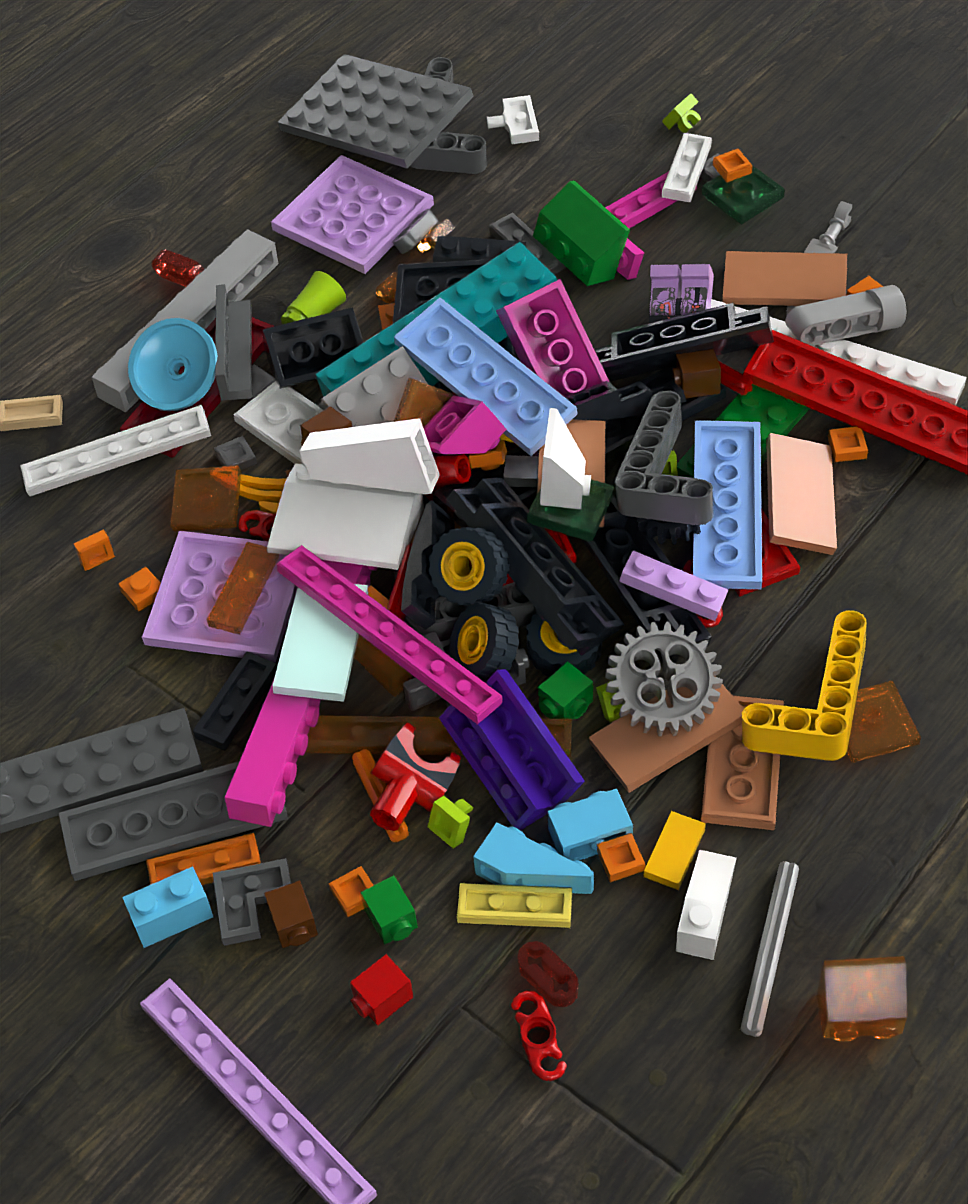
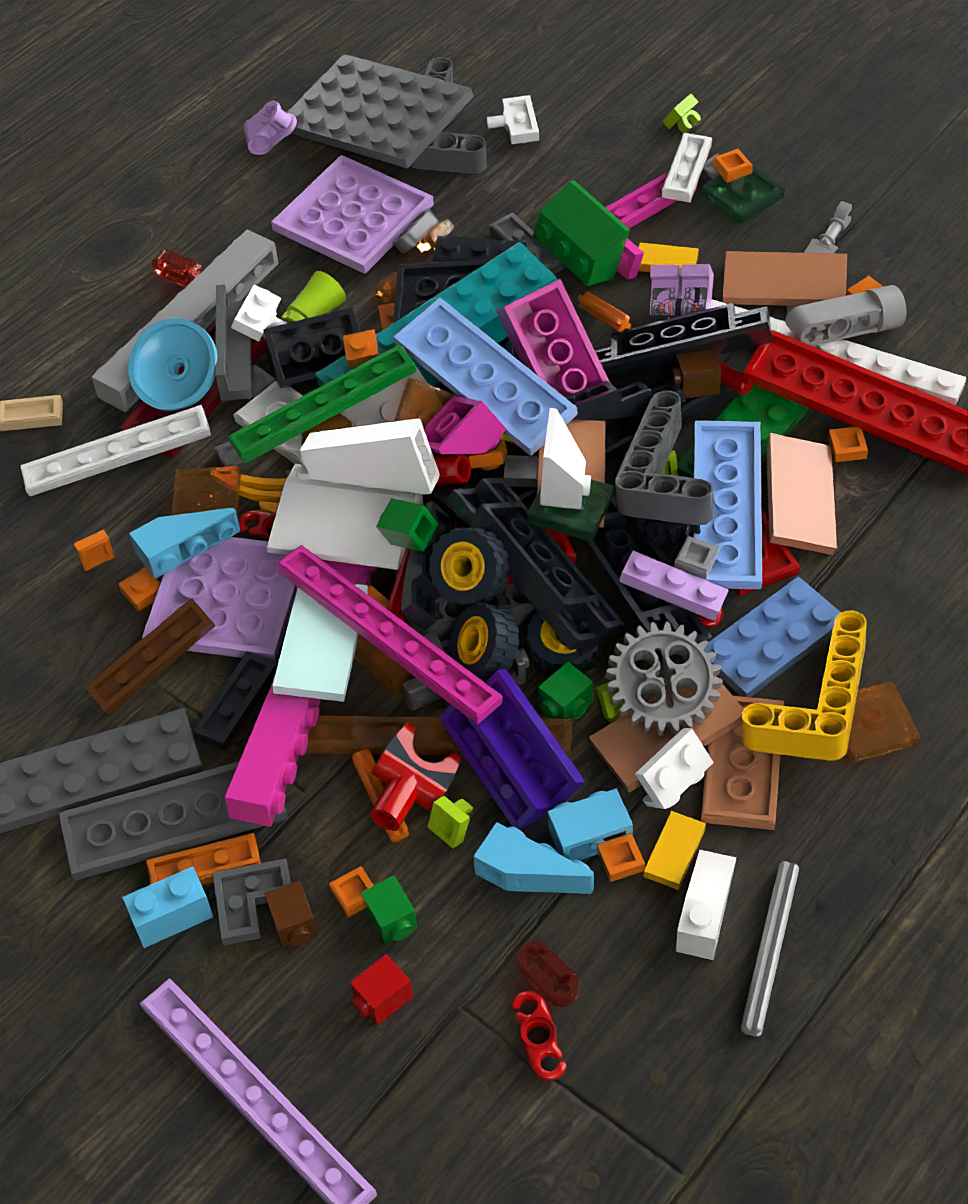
clear orange tile [207,542,279,635] -> none
light yellow tile [457,883,572,928] -> none
slope [817,956,907,1042] -> none
none -> reddish brown plate [85,598,216,715]
none -> medium azure slope [129,508,240,579]
none -> green tile [228,344,417,464]
none -> white plate [231,285,287,342]
none -> lavender piece [243,100,297,155]
none -> orange plate [343,329,379,368]
none -> green brick [376,498,438,552]
none -> orange axle [577,292,631,332]
none -> white bracket [635,728,714,809]
none -> yellow tile [639,243,699,272]
none -> light grey tile [674,536,719,579]
none -> medium blue plate [705,576,841,697]

